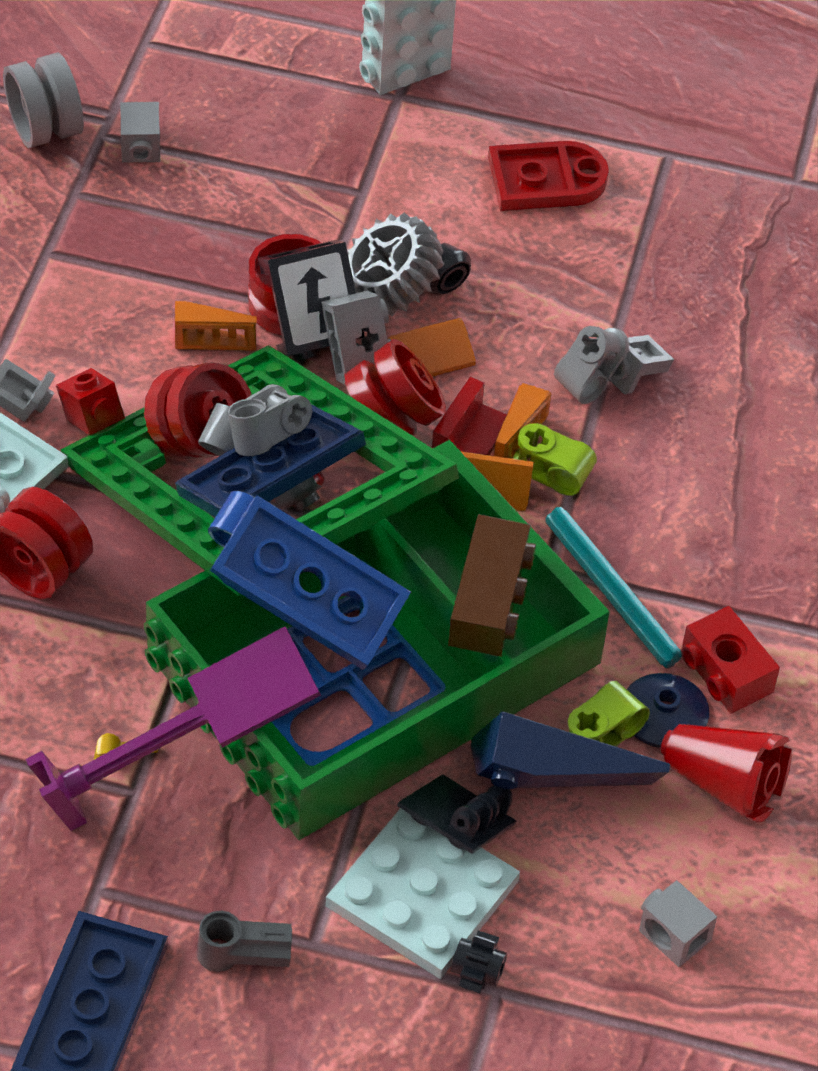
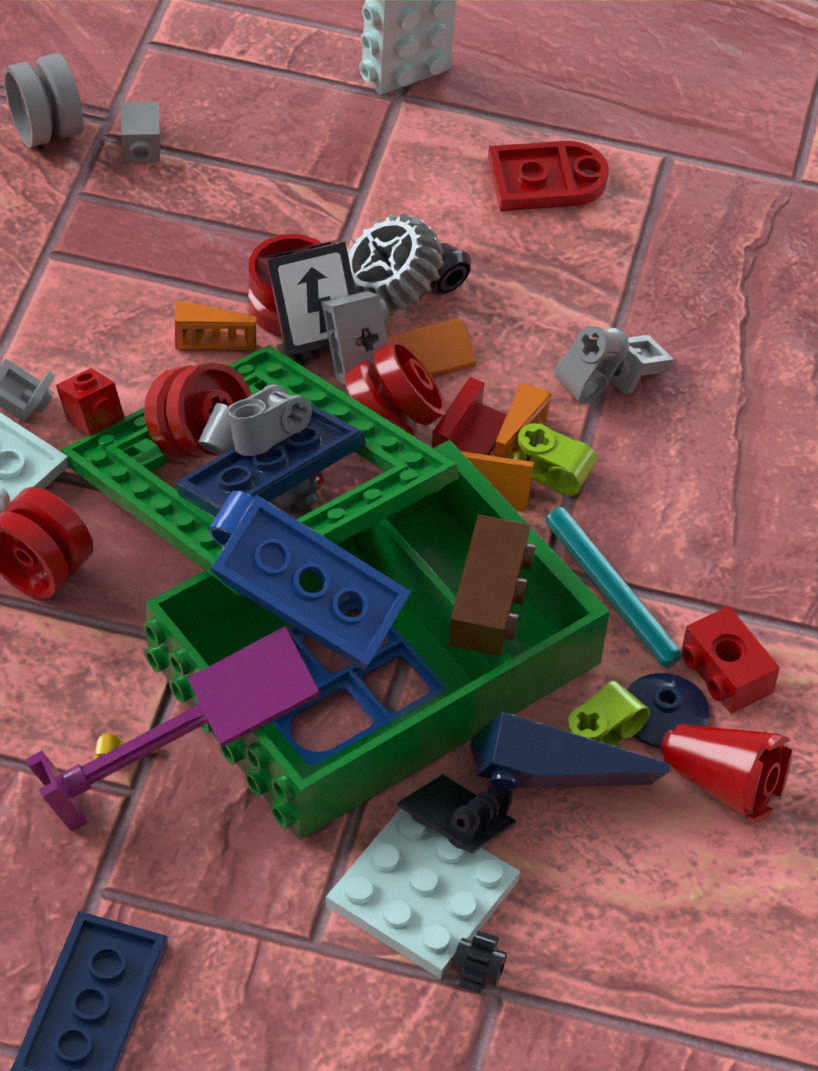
dark grey piece [196,910,292,972] -> none
light grey brick [639,880,717,967] -> none

